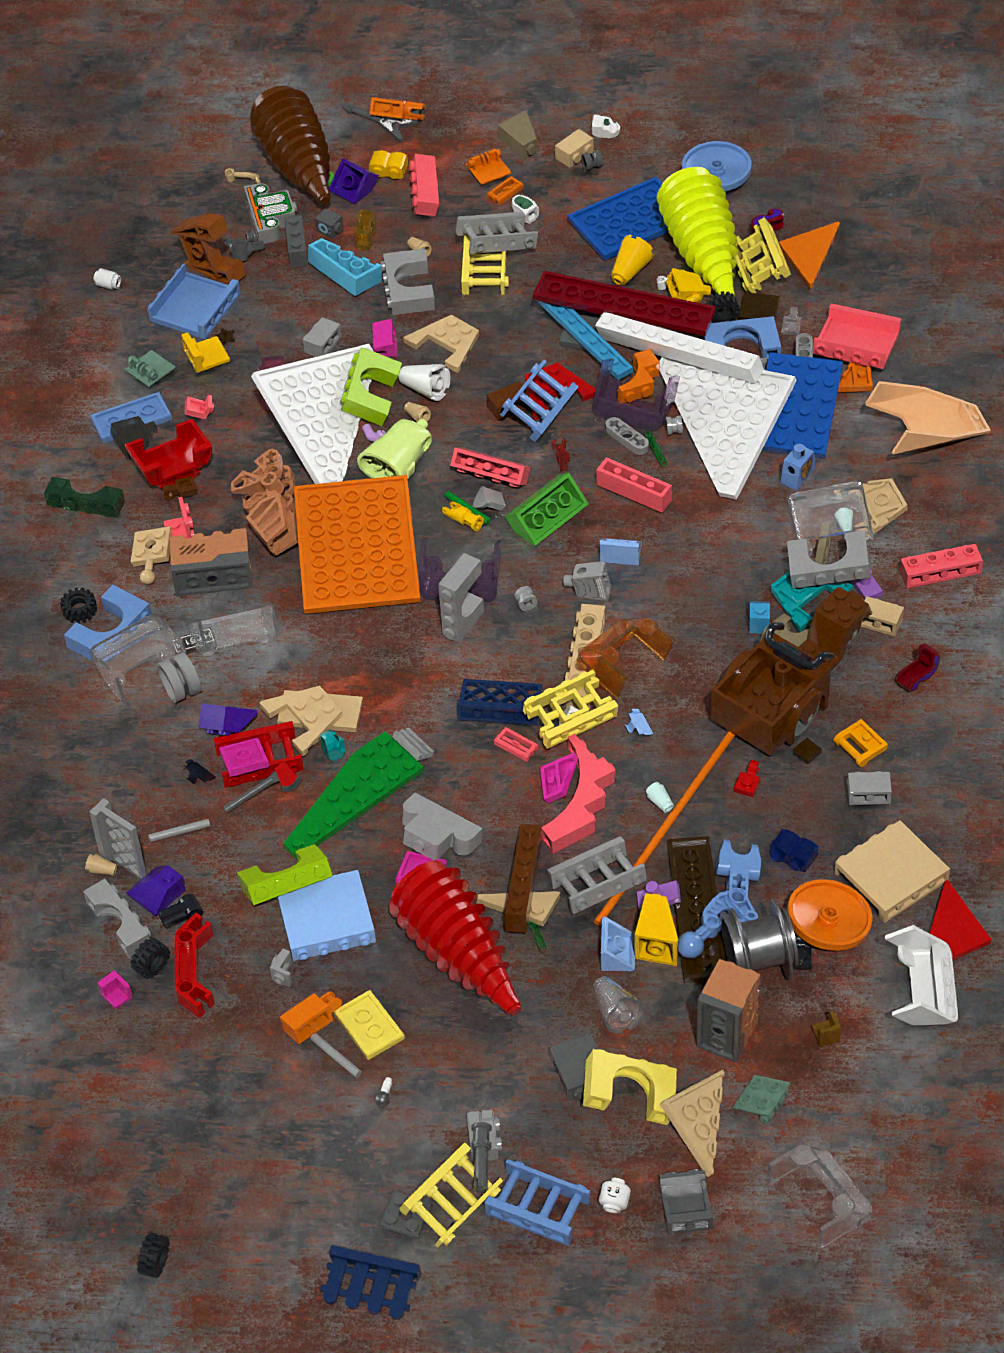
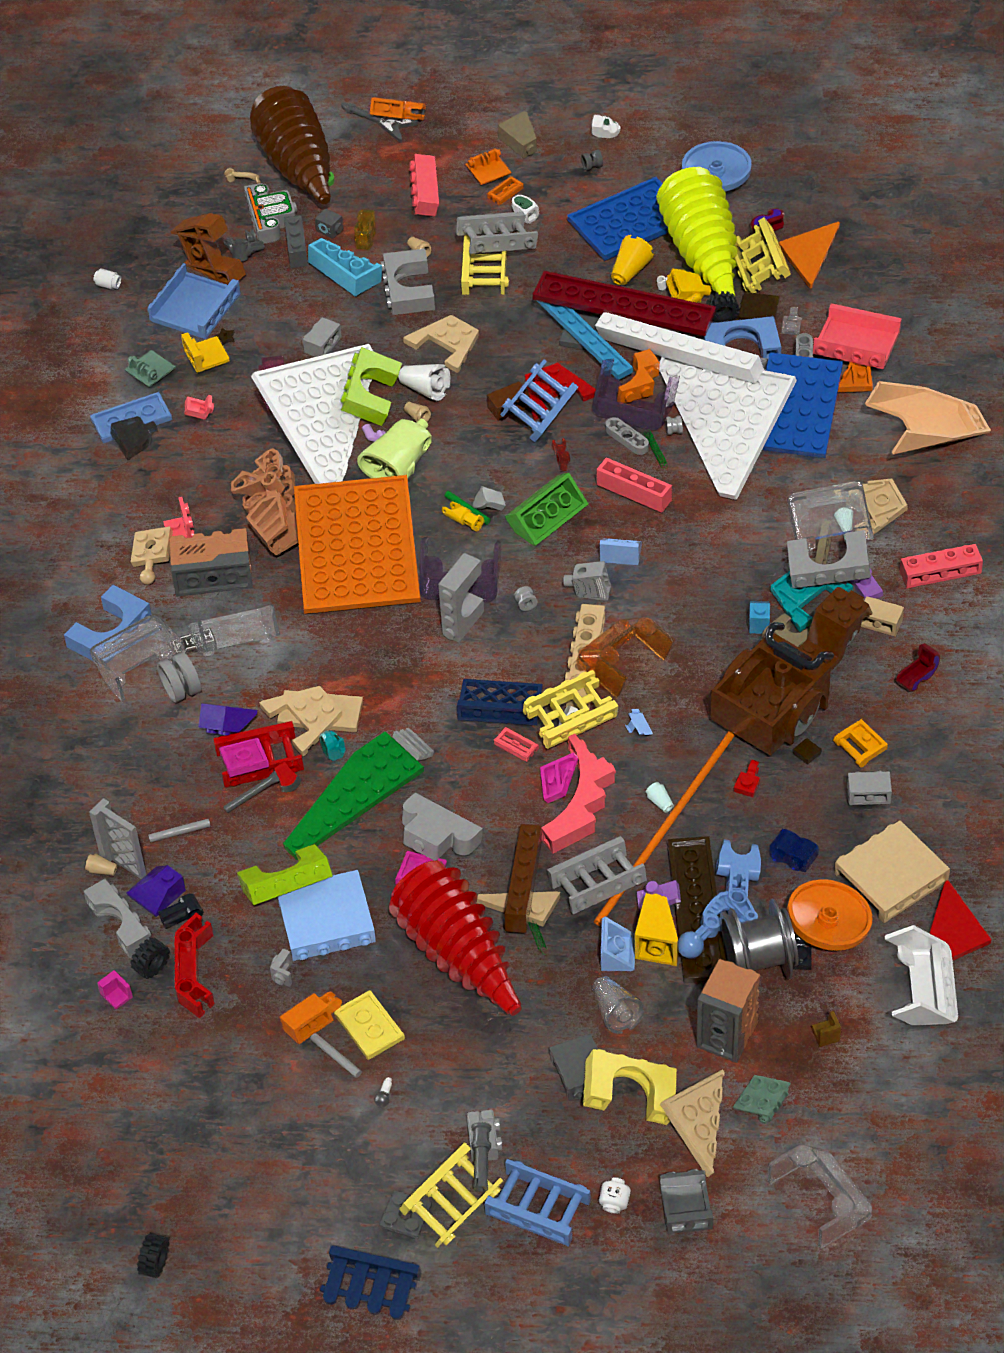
clear green arch [44,477,125,518] -> none
black tyre [60,587,97,624] -> none
red cylinder [125,419,212,489] -> none
reddish brown plate [163,476,198,500] -> none
black piece [184,759,216,784] -> none
dark purple slope [329,158,379,204] -> none
yellow brick [369,150,408,179] -> none
dark pink hinge [372,319,397,357] -> none
coral brick [450,447,531,488] -> none
tan brick [555,129,594,168] -> none
medium blue torso [780,444,815,491] -> none

